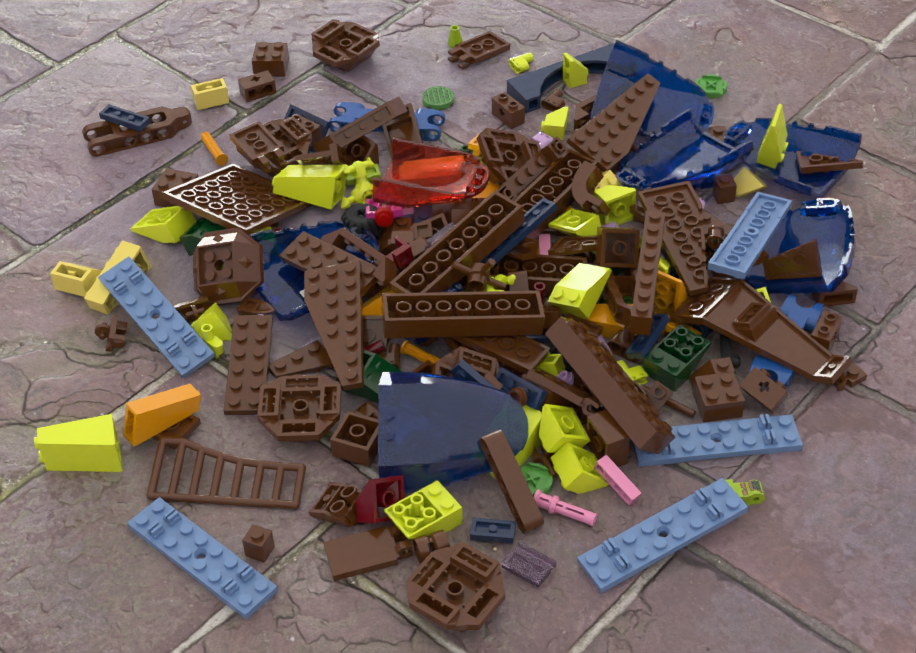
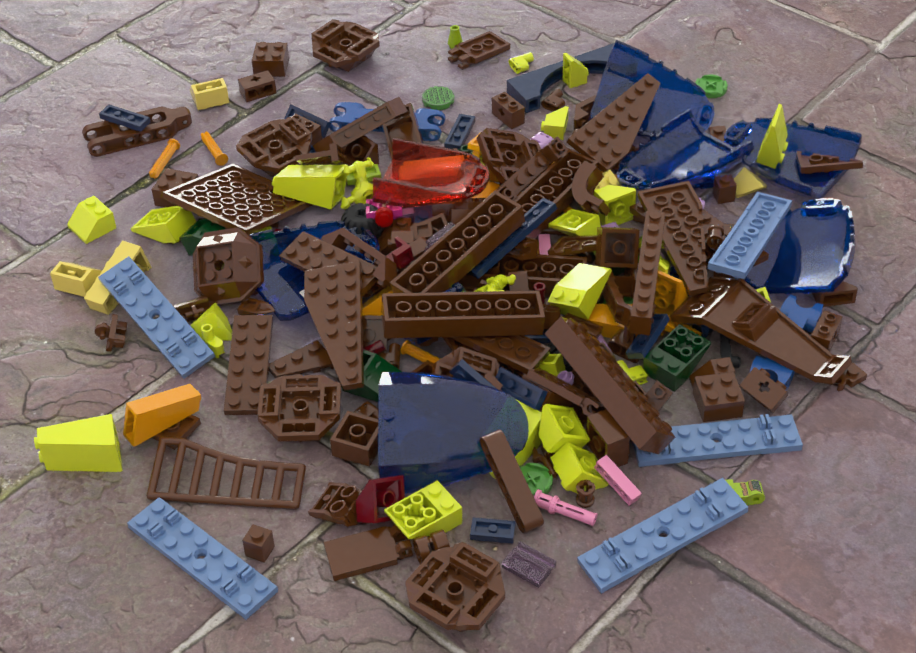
reddish brown tile [229,121,287,174] -> none
reddish brown bar [451,258,506,292] -> none
reddish brown plate [507,387,527,408] -> none
reddish brown bar [642,385,696,418] -> none
reddish brown wing [763,239,823,280] -> none
none -> neon yellow slope [67,196,116,244]
none -> light orange axle [149,139,180,179]
none -> dark blue plate [444,114,475,149]
none -> reddish brown bush [576,480,595,508]

